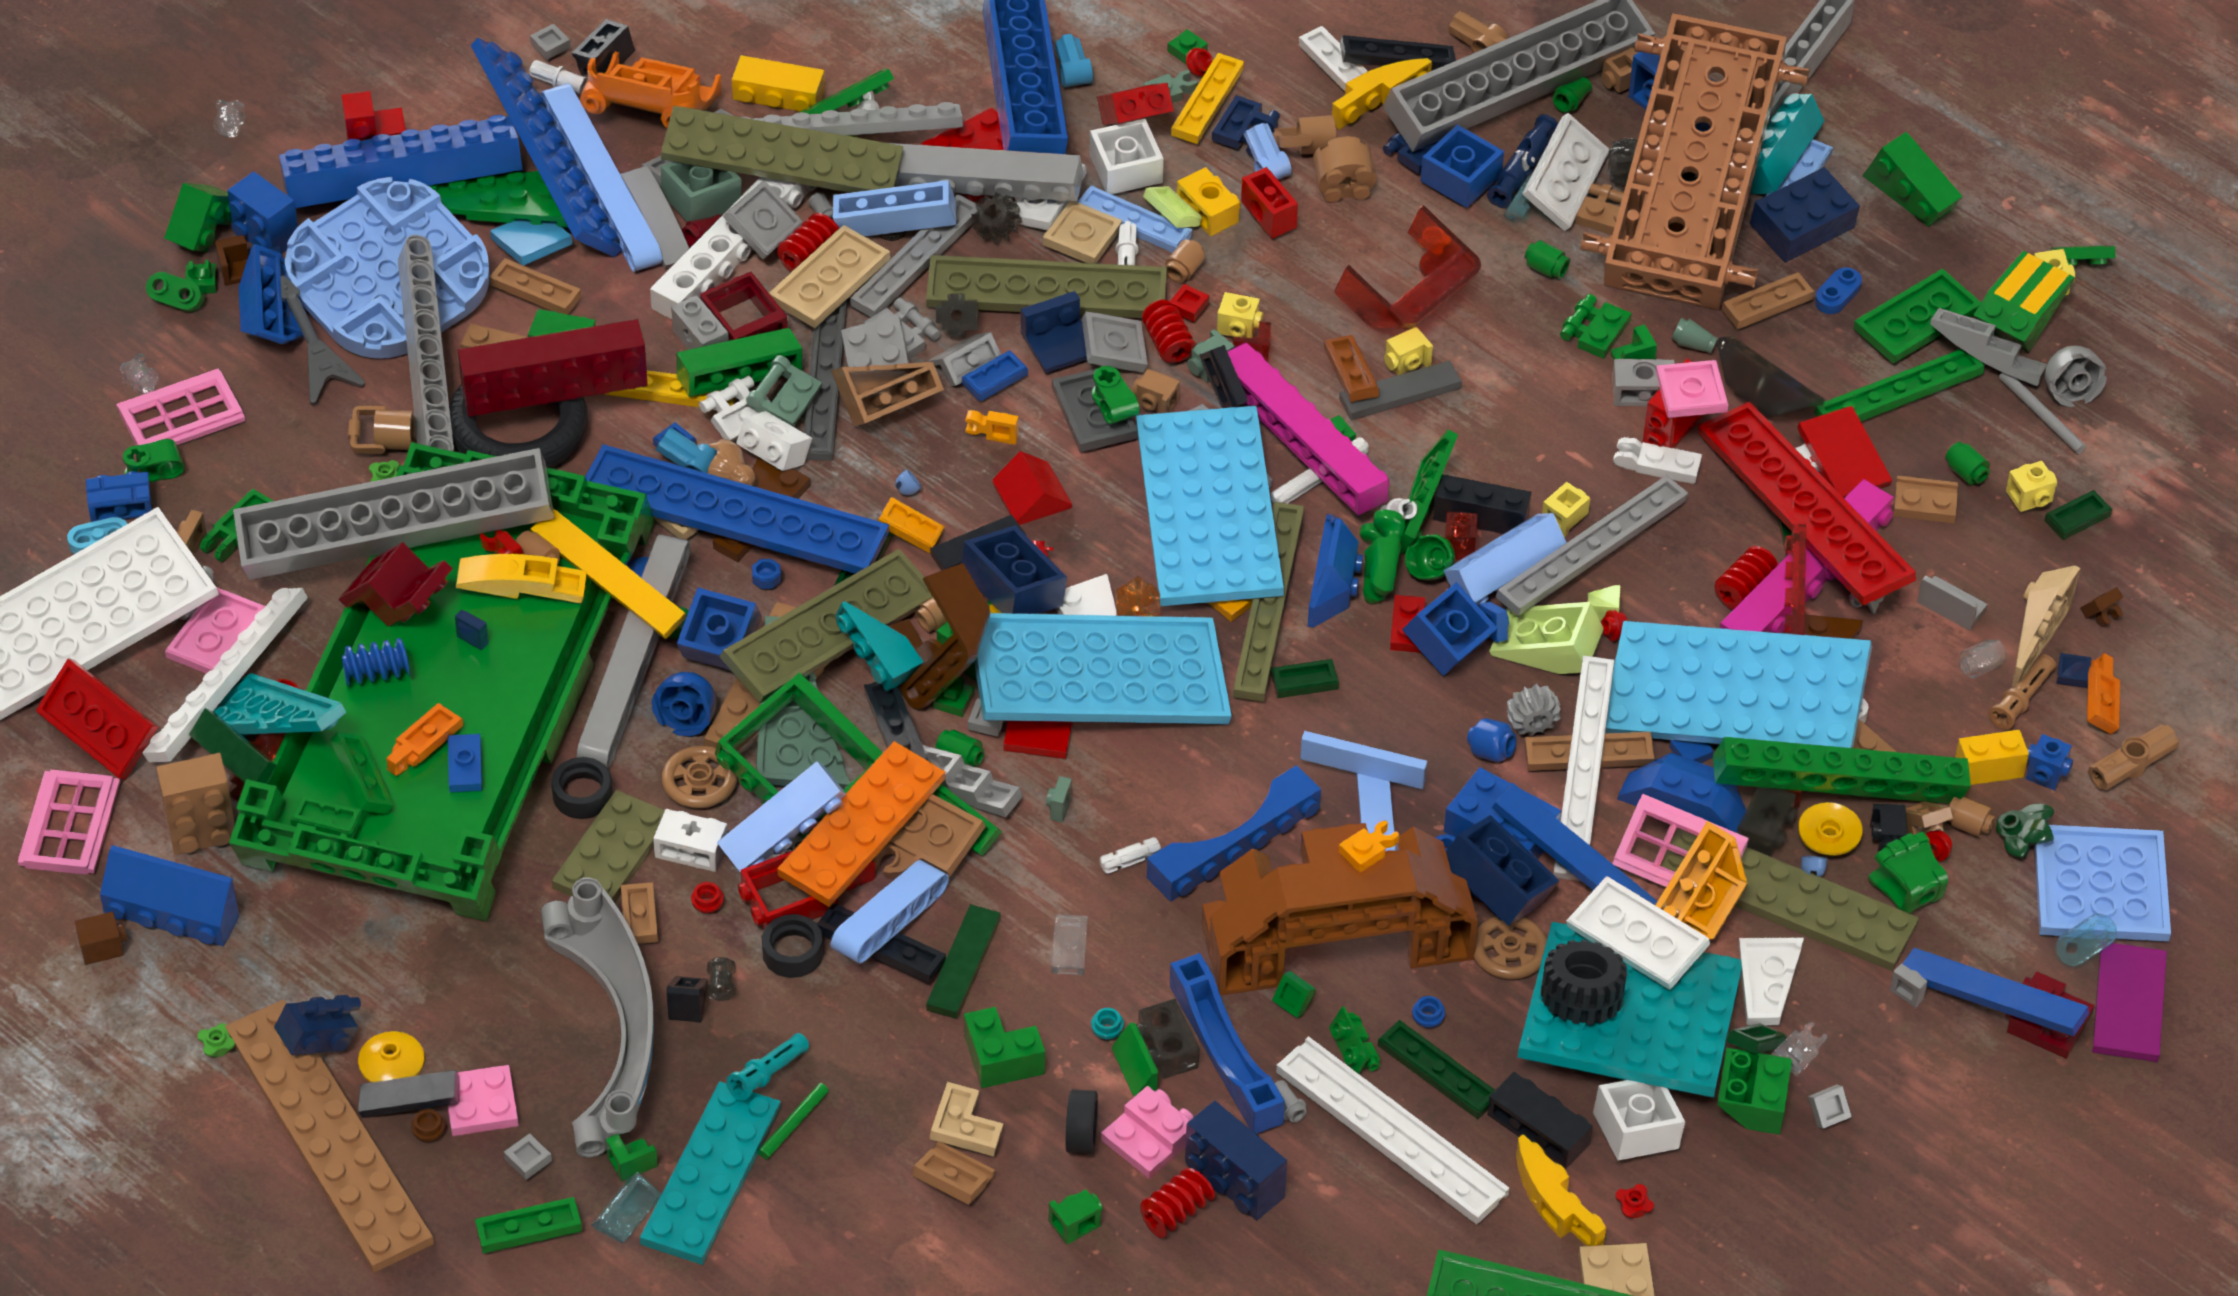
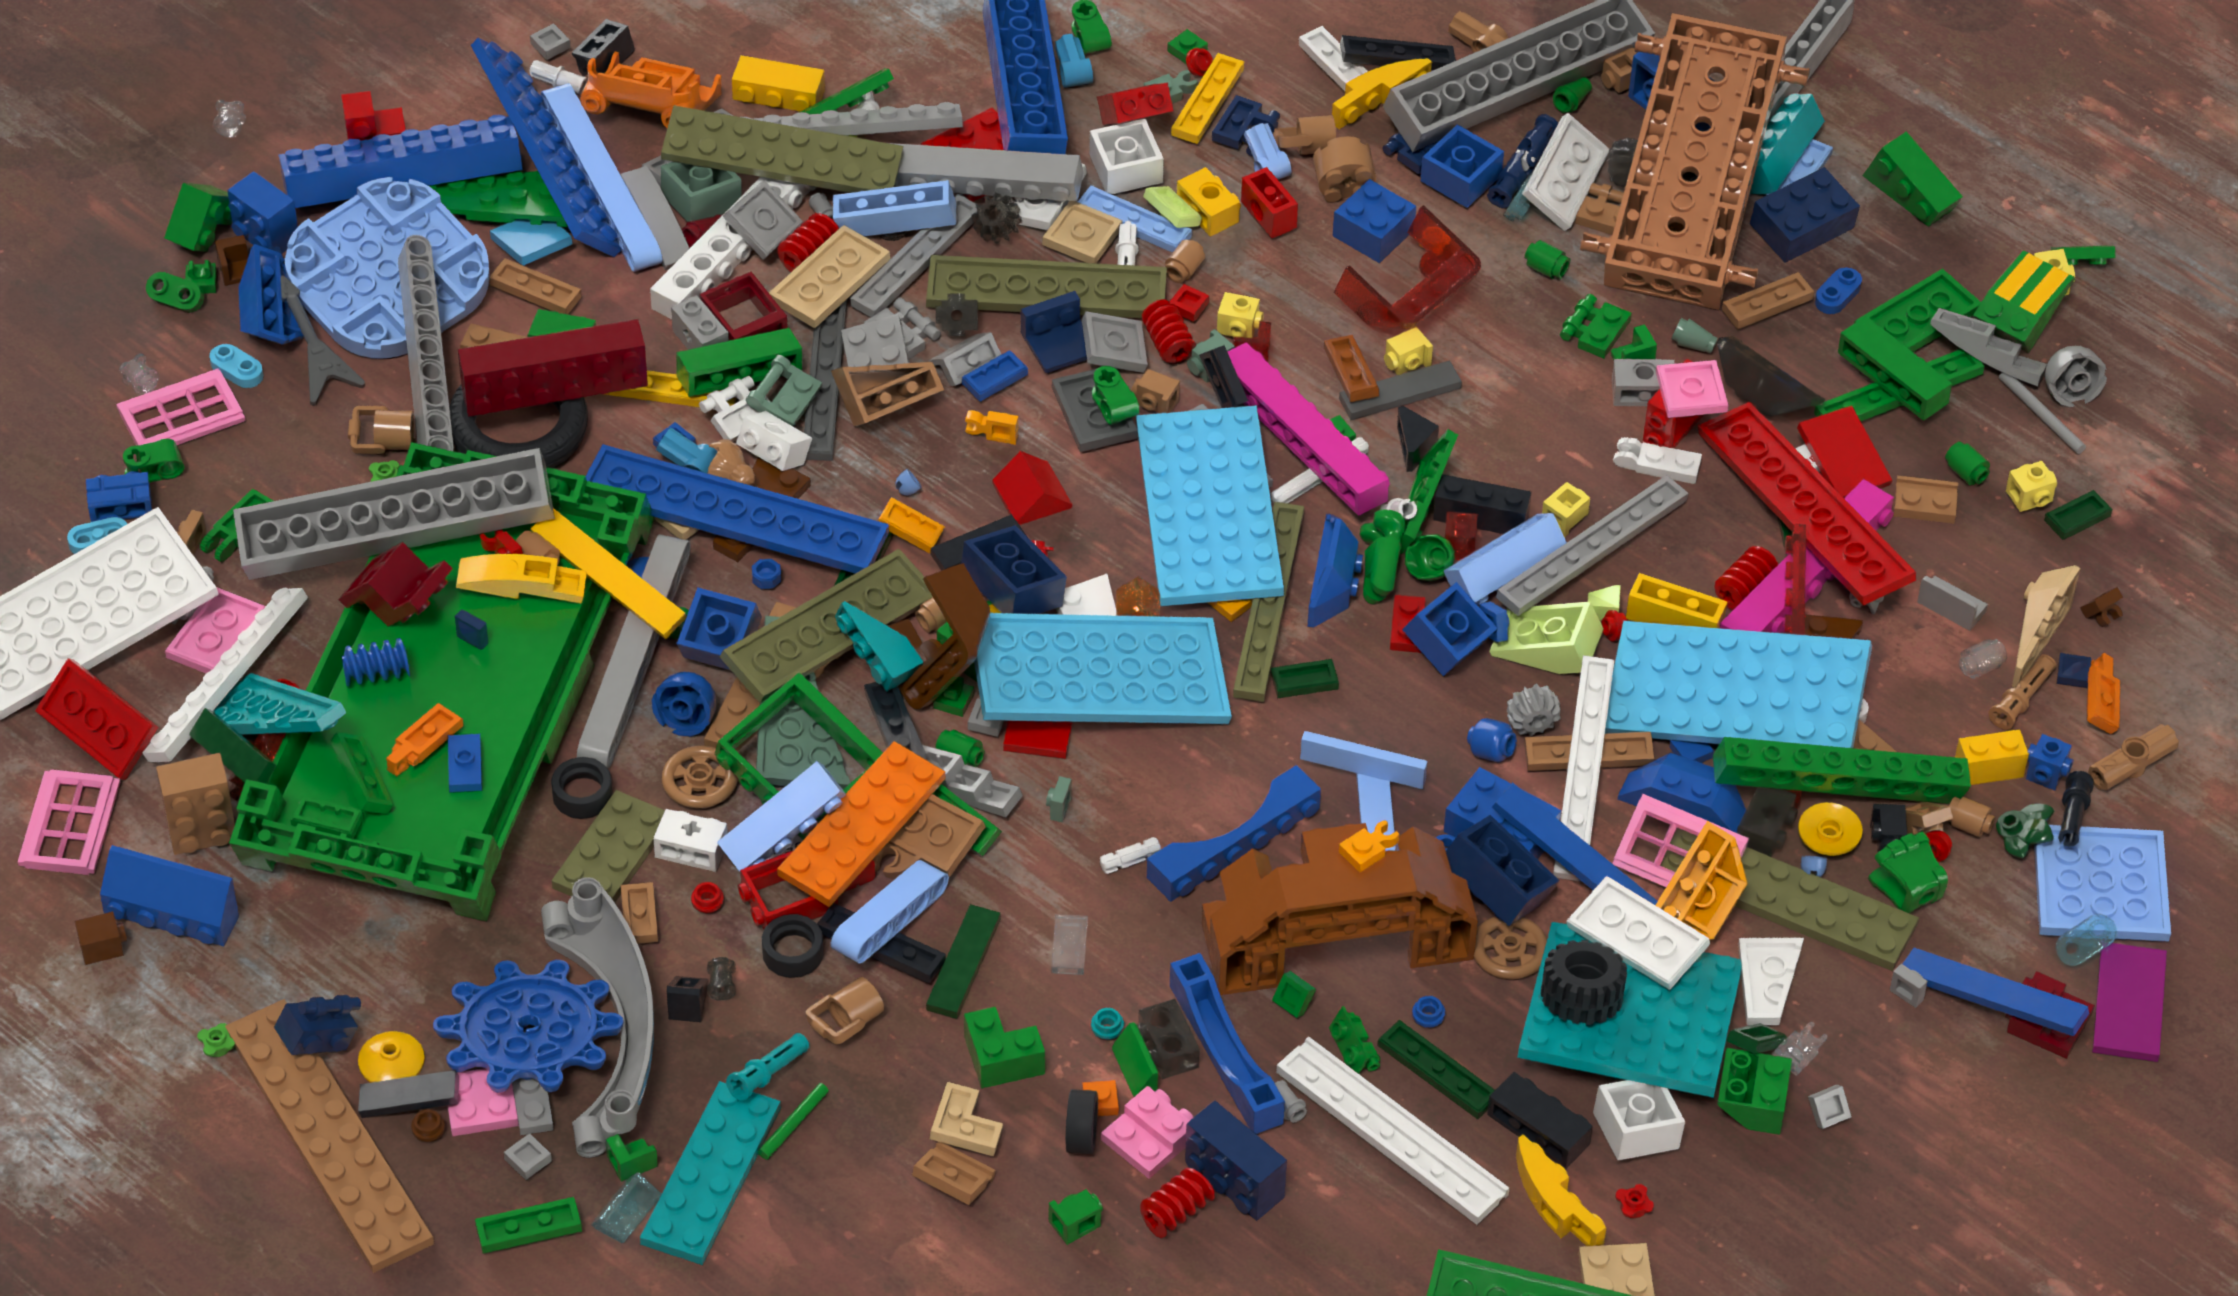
none -> medium azure plate [210,344,263,388]
none -> blue plate [433,960,624,1093]
none -> light grey hinge [512,1078,553,1135]
none -> medium nougat piece [806,977,884,1044]
none -> green piece [1071,0,1112,55]
none -> orange plate [1082,1080,1119,1116]
none -> blue brick [1333,179,1416,263]
none -> black slope [1397,406,1439,472]
none -> yellow brick [1626,573,1727,629]
none -> green brick [1838,316,1952,421]
none -> black pin [2058,771,2094,847]

